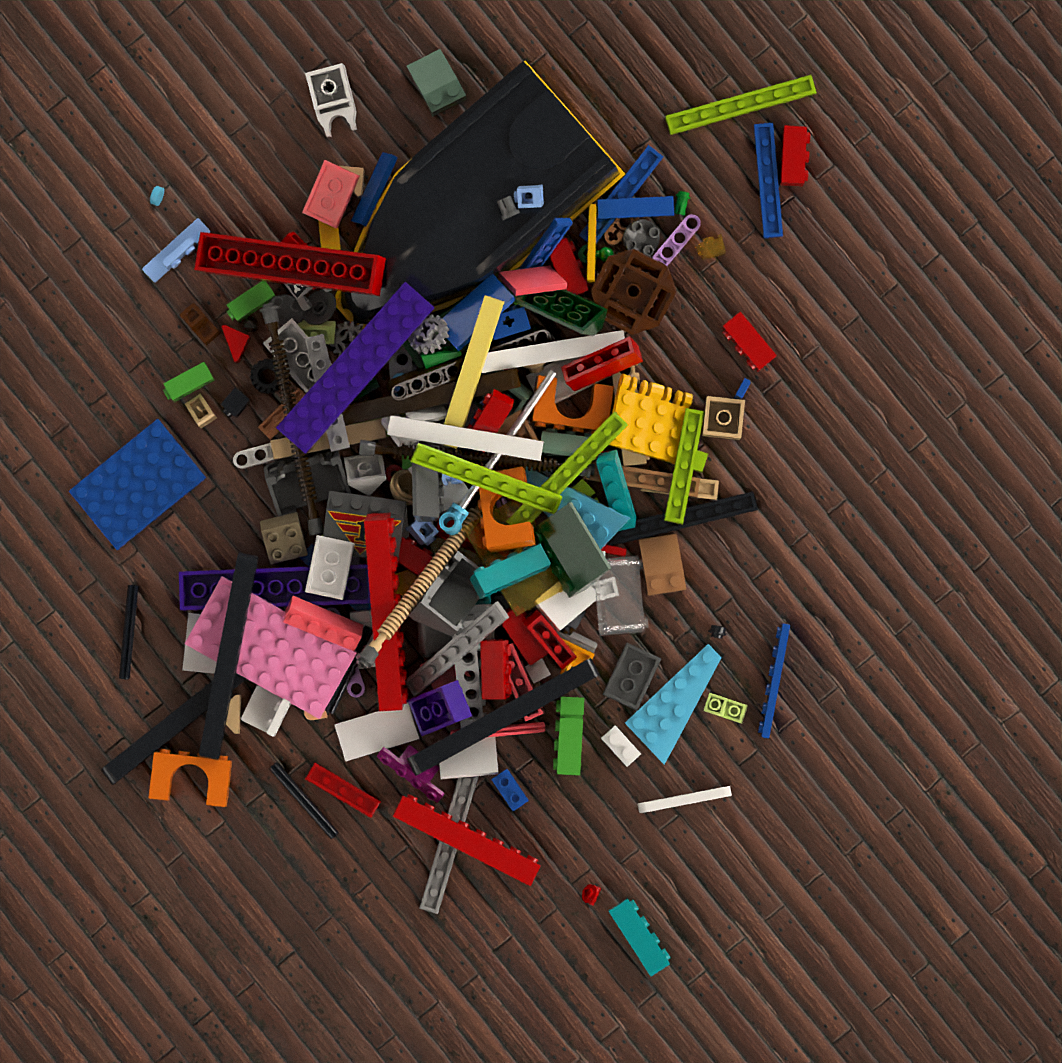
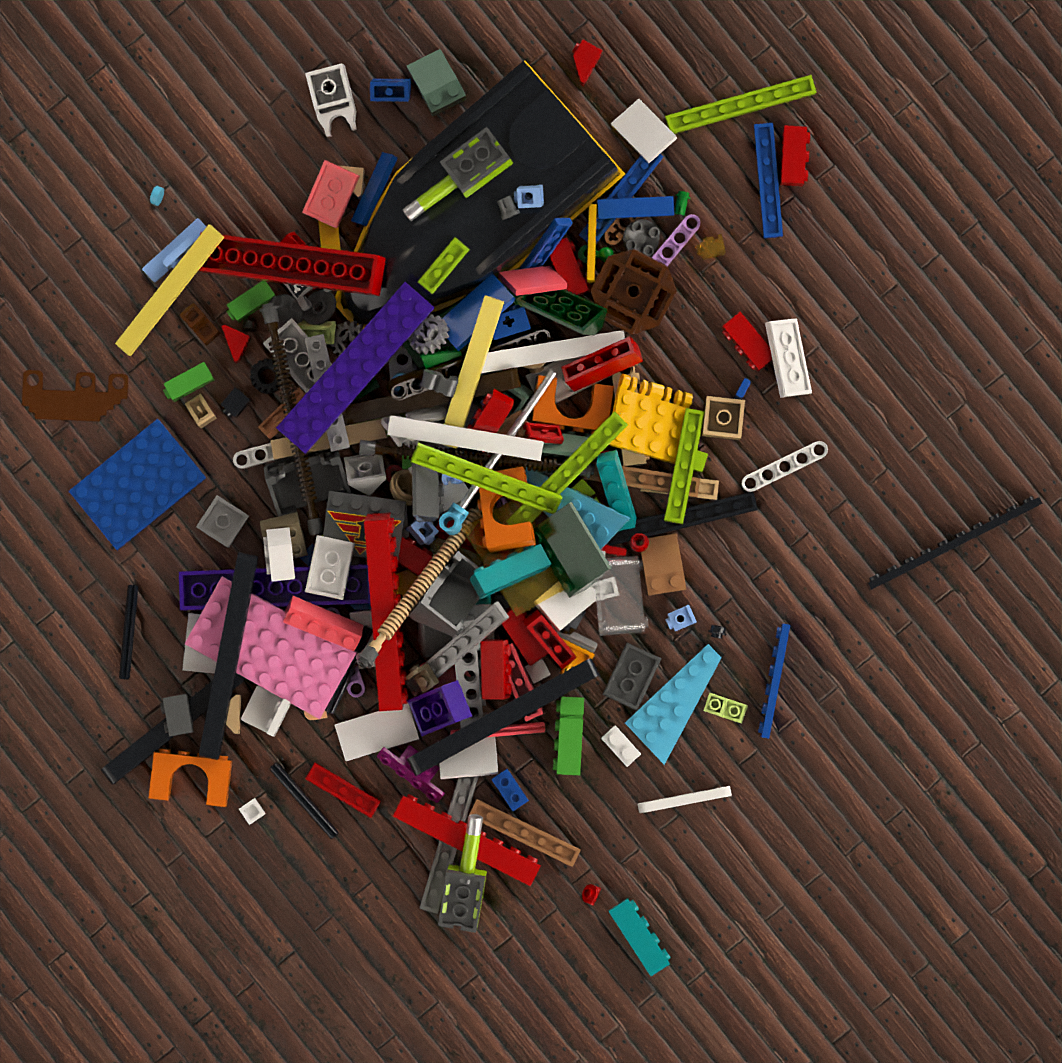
none -> reddish brown piece [22,370,128,422]
none -> light yellow tile [115,224,224,356]
none -> dark grey brick [160,694,194,736]
none -> light grey plate [196,495,249,548]
none -> white plate [239,798,266,825]
none -> white brick [263,527,295,581]
none -> blue brick [370,79,411,102]
none -> dark grey piece [403,127,513,221]
none -> dark tan bracket [405,663,440,693]
none -> lime tile [418,237,470,294]
none -> dark grey leg [419,369,459,397]
none -> dark grey piece [438,814,487,933]
none -> medium nougat plate [469,799,581,867]
none -> red tile [523,422,564,444]
none -> red slope [572,39,603,87]
none -> white tile [611,99,677,164]
none -> red plate [630,533,649,552]
none -> light blue brick [665,605,696,632]
none -> white beam [741,441,828,492]
none -> white tile [765,318,812,398]
none -> black plate [866,496,1043,590]

